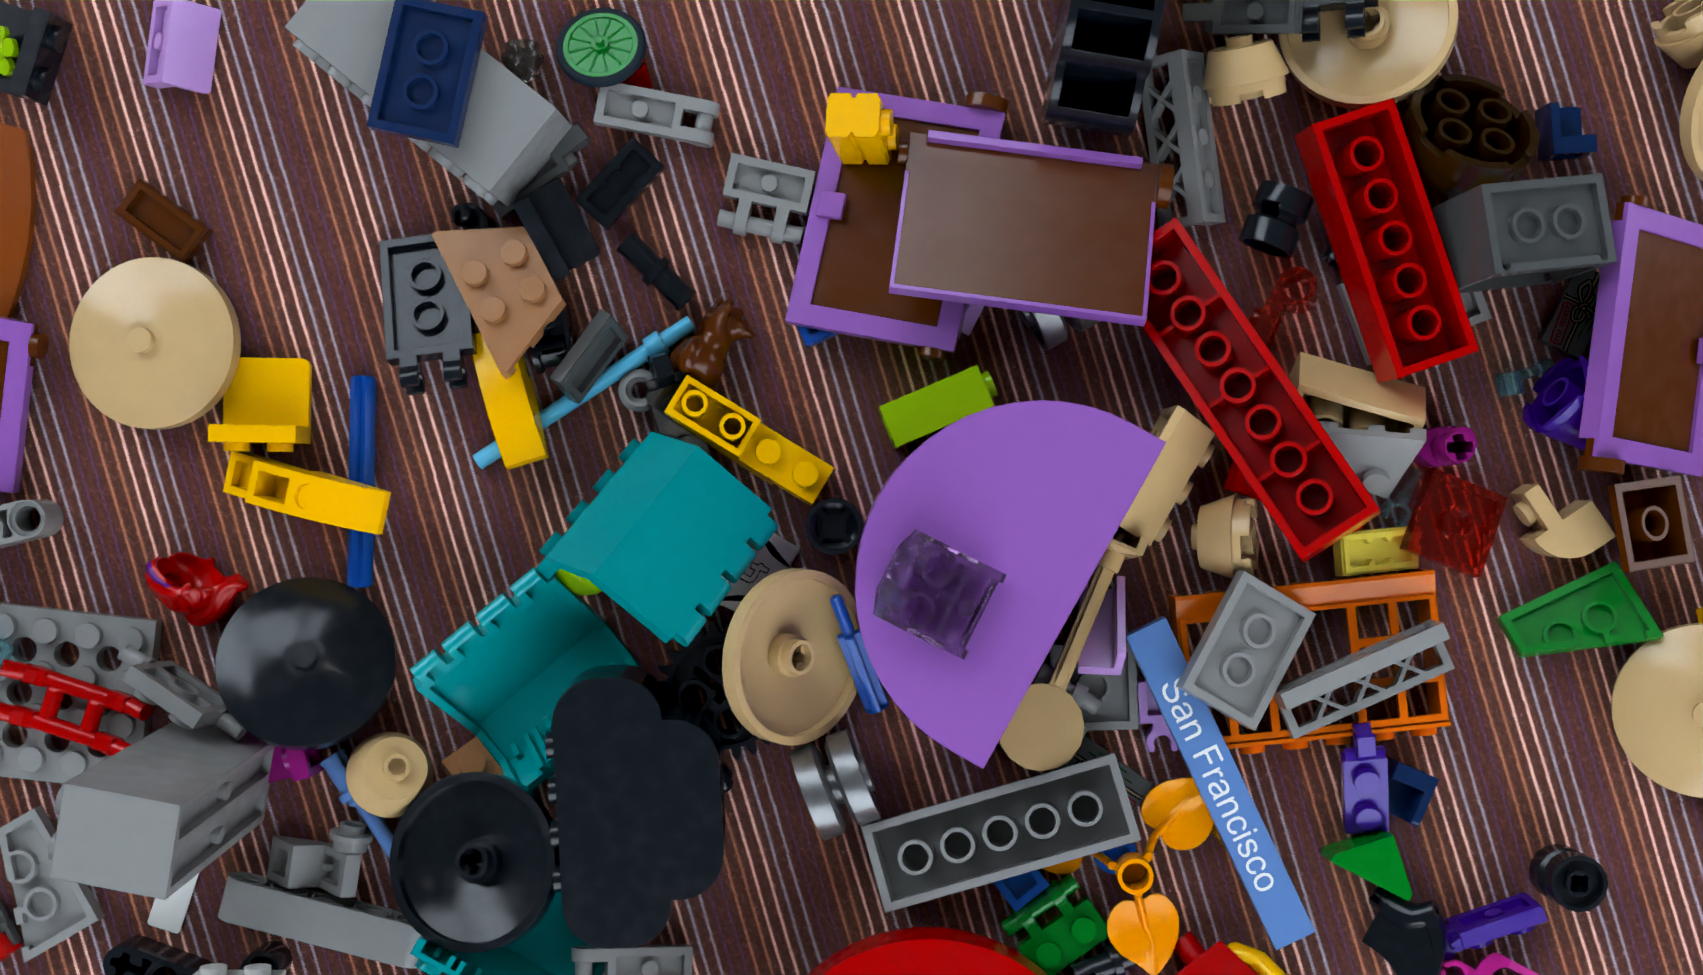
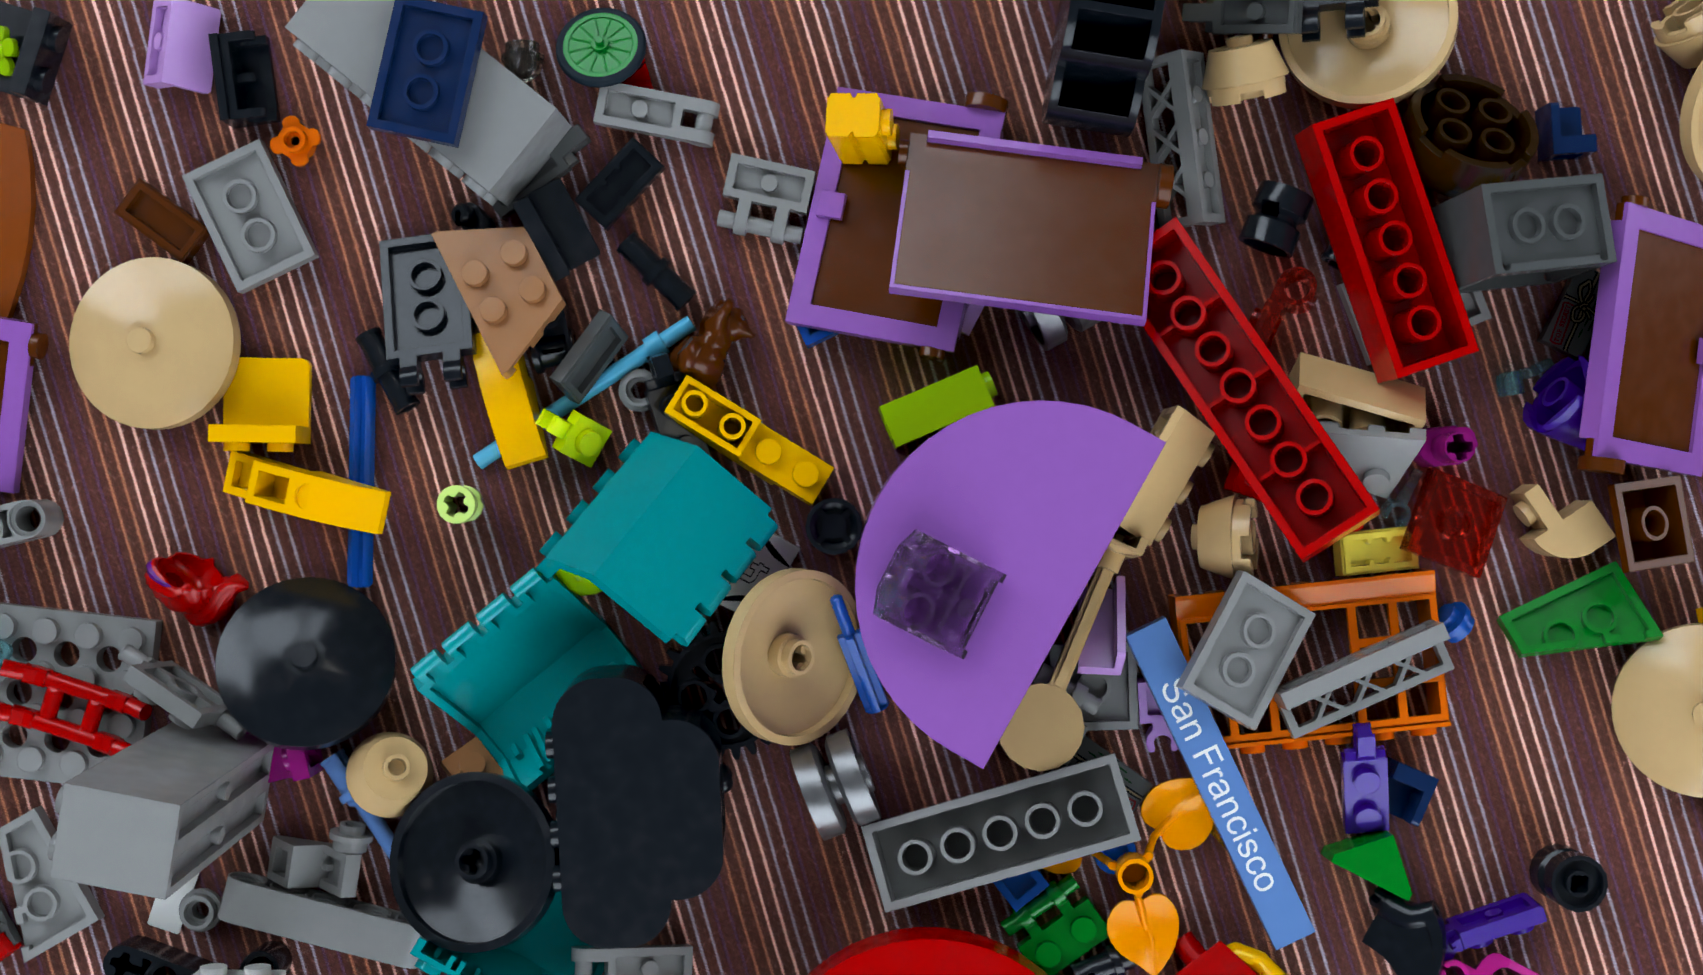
none -> light grey plate [179,888,222,932]
none -> light grey plate [182,139,320,294]
none -> black hinge [208,30,281,129]
none -> orange plate [270,116,321,167]
none -> black pin [355,327,421,415]
none -> yellowish green bush [437,485,484,524]
none -> neon yellow plate [535,408,612,468]
none -> blue plate [1438,602,1475,643]

